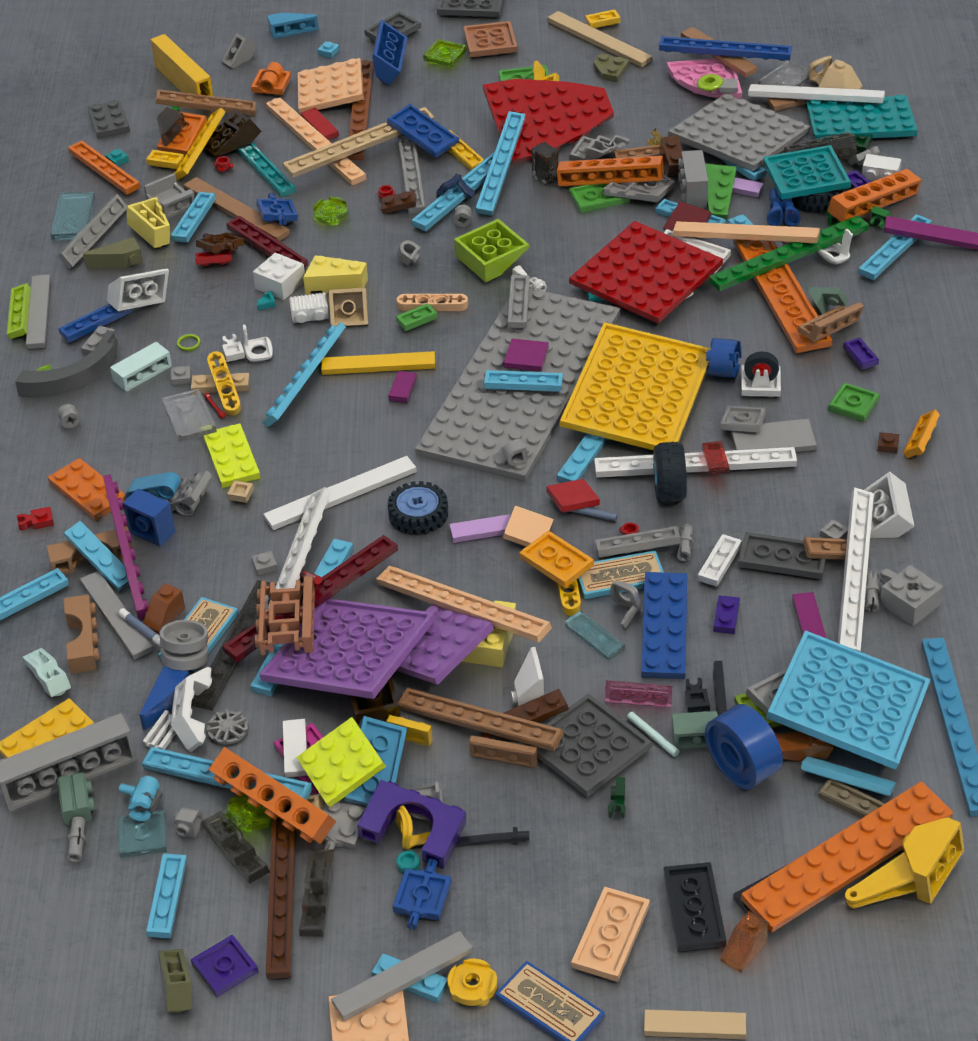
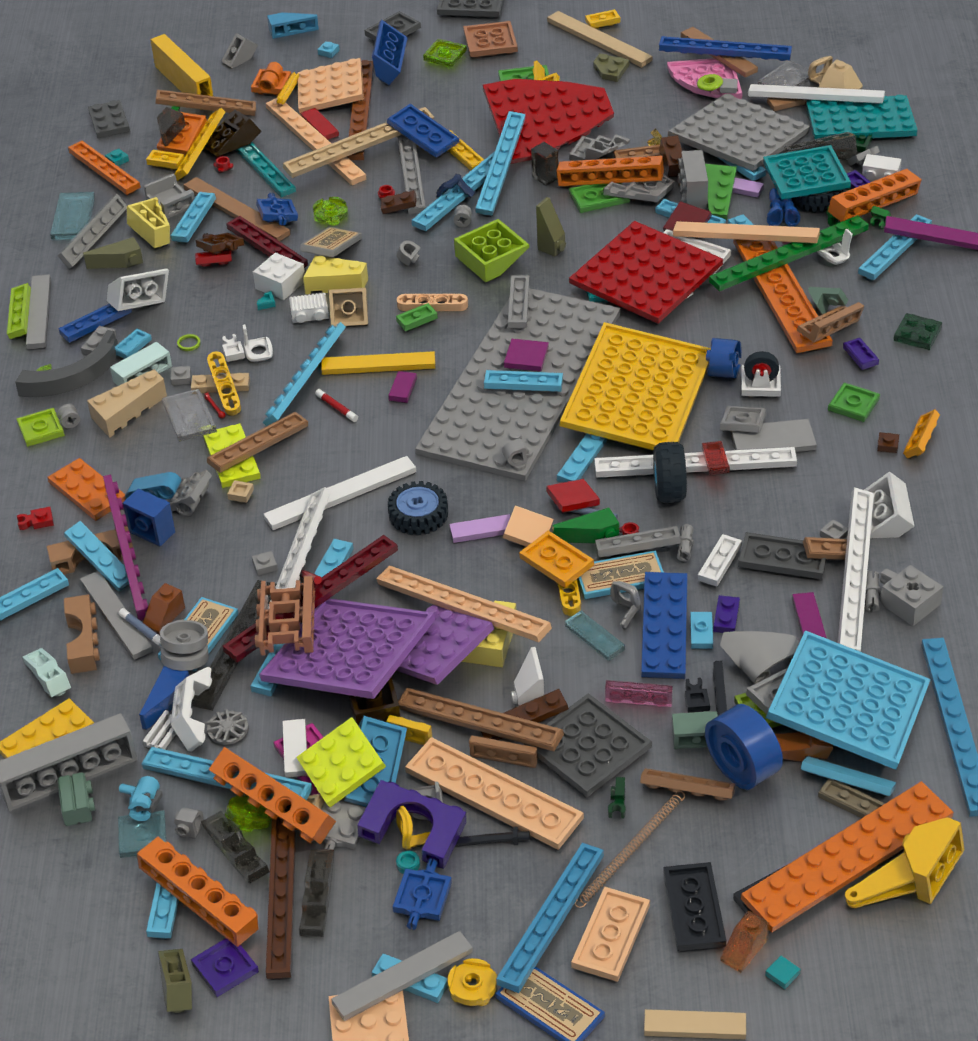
light grey pin [67,817,86,863] -> none
white piece [512,265,547,292] -> none
light aqua bar [627,712,680,757] -> none
none -> lime tile [17,408,65,447]
none -> tan wedge [87,369,167,438]
none -> medium azure plate [115,329,152,359]
none -> orange brick [137,837,258,947]
none -> medium nougat tile [207,412,308,473]
none -> yellow axle [276,72,300,105]
none -> tile [300,227,362,257]
none -> red bar [315,389,358,422]
none -> light nougat plate [405,737,584,850]
none -> dark azure plate [496,843,604,993]
none -> olive slope [536,197,566,257]
none -> green slope [552,508,619,544]
none -> light nougat piece [575,791,685,908]
none -> medium nougat plate [640,768,735,800]
none -> medium azure plate [690,612,713,649]
none -> light grey panel [720,631,800,684]
none -> teal tile [765,956,801,989]
none -> clear green plate [893,313,942,350]

